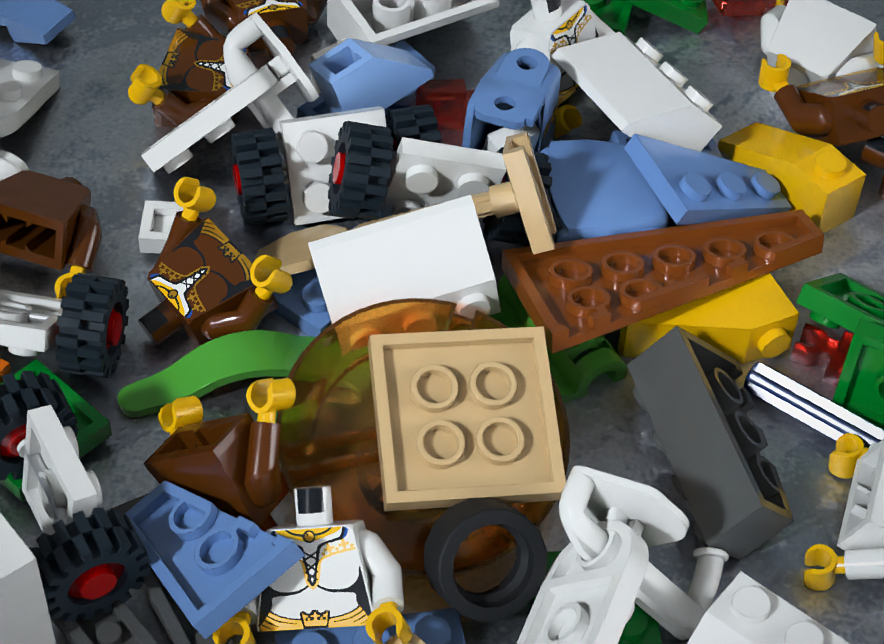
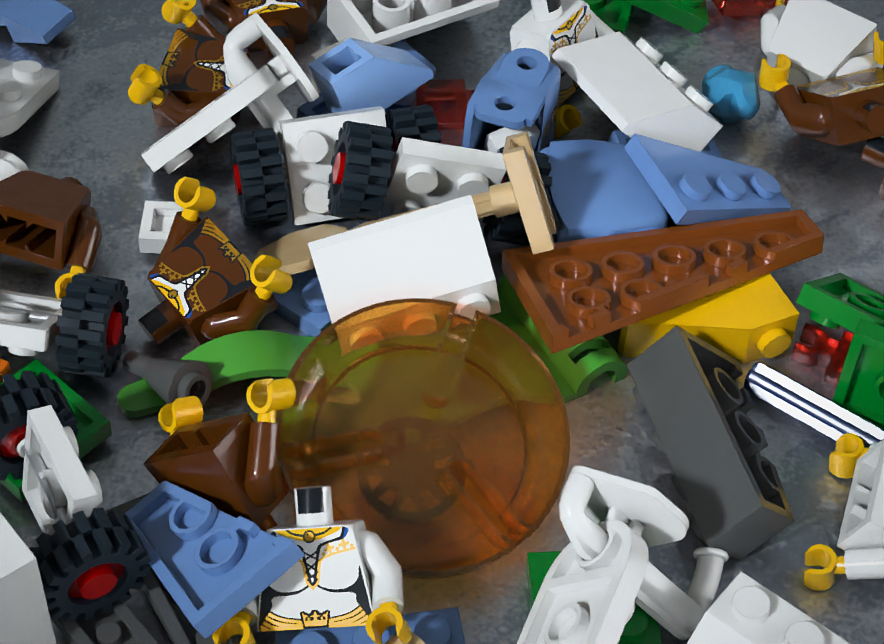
tan plate [368,326,566,511] -> none
black tyre [424,497,548,622] -> none
yellow slope [718,122,866,233] -> none
none -> dark grey cone [123,350,212,405]
none -> dark azure rock [702,65,761,124]

